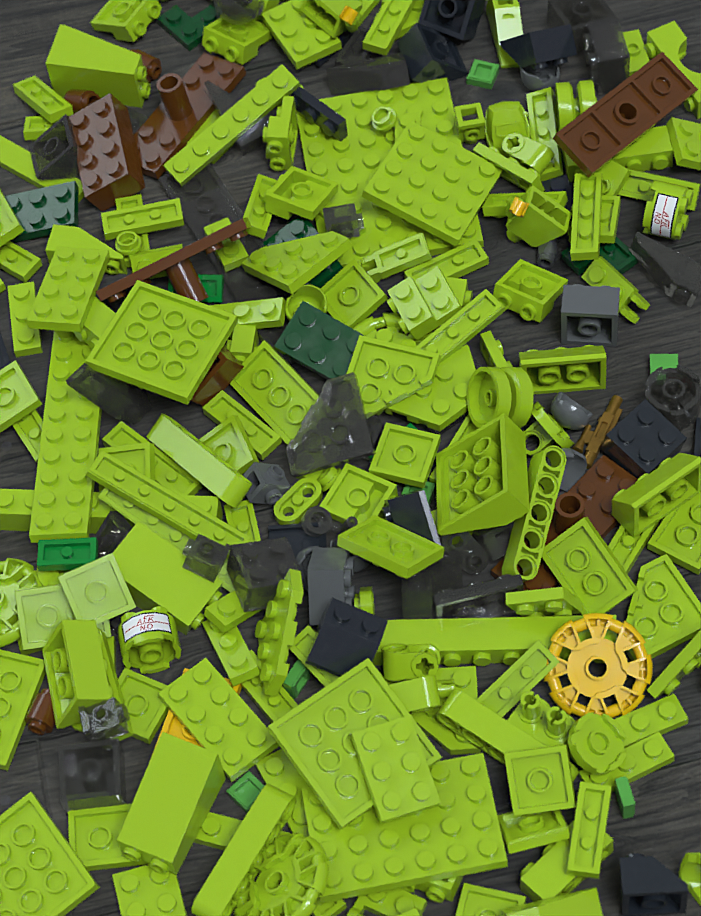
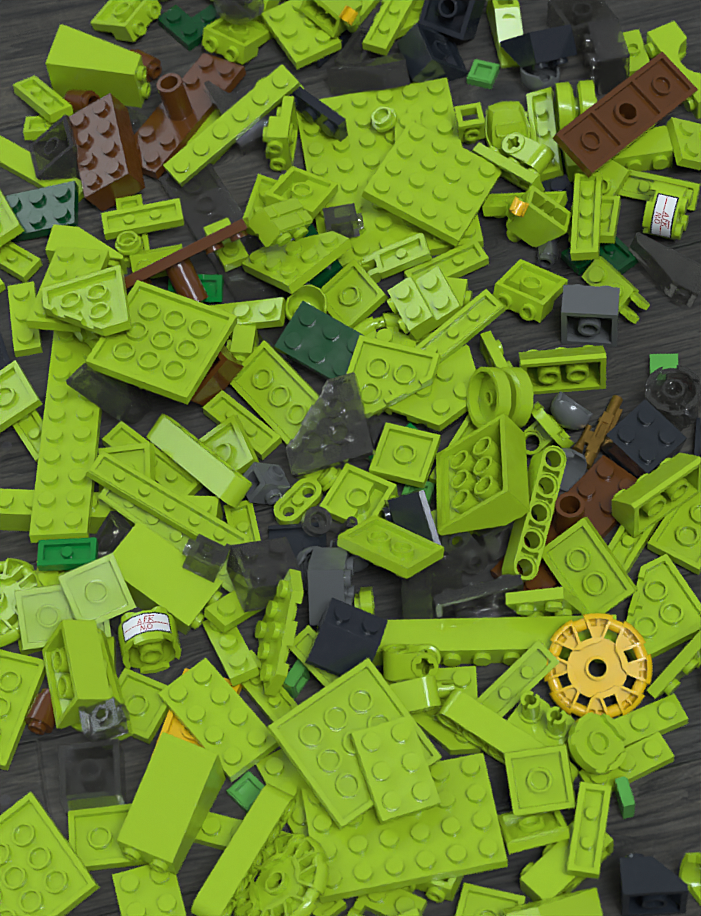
none -> lime plate [41,265,132,336]
none -> lime brick [249,197,313,247]

